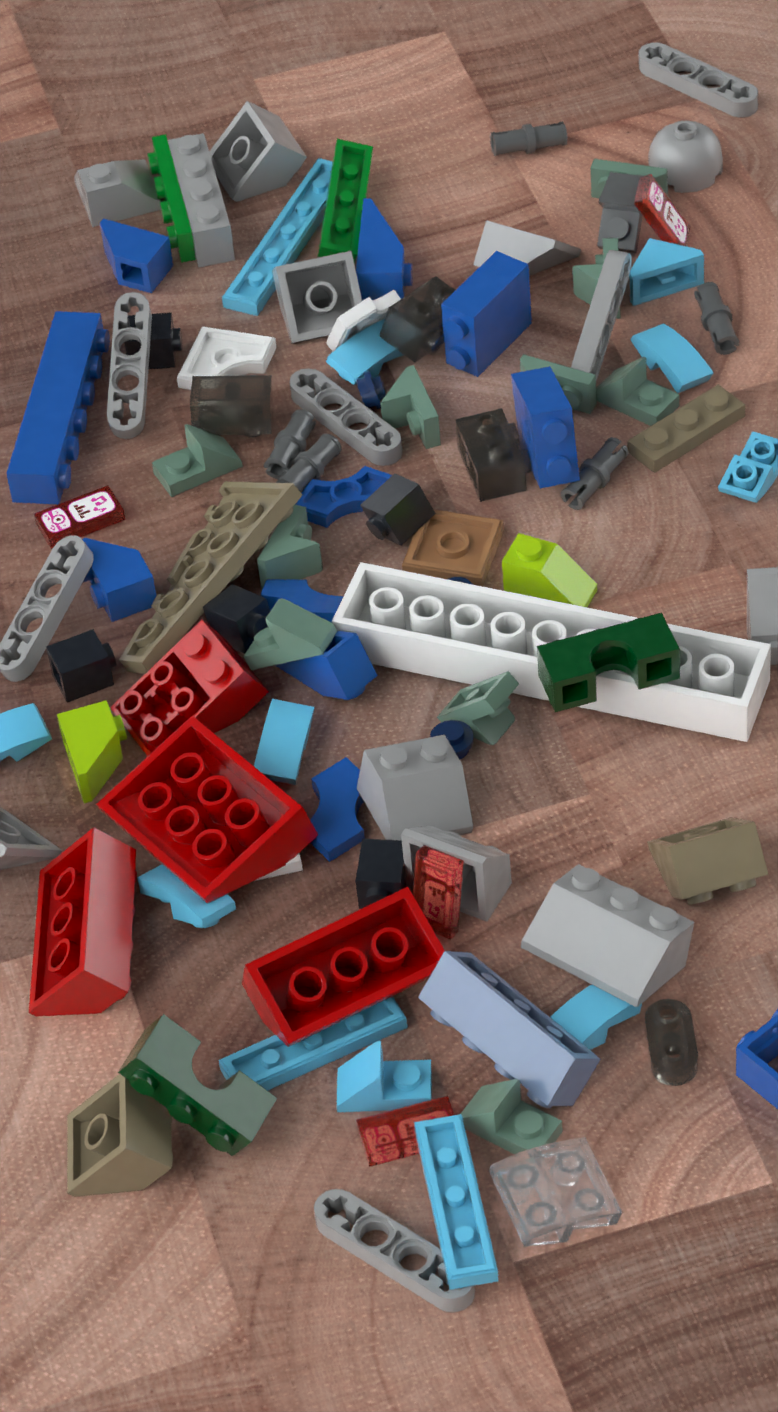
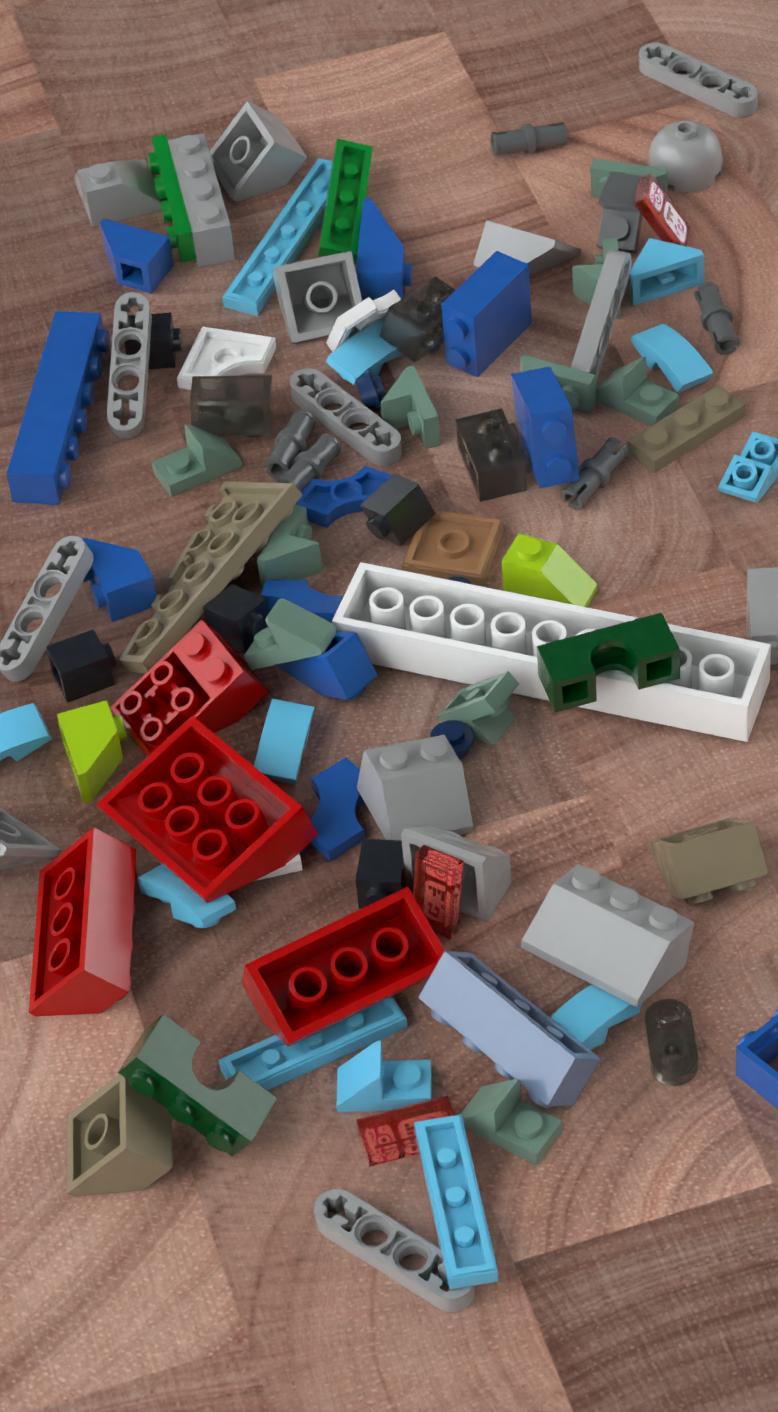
tile [34,485,126,549] -> none
clear slope [489,1137,623,1247] -> none

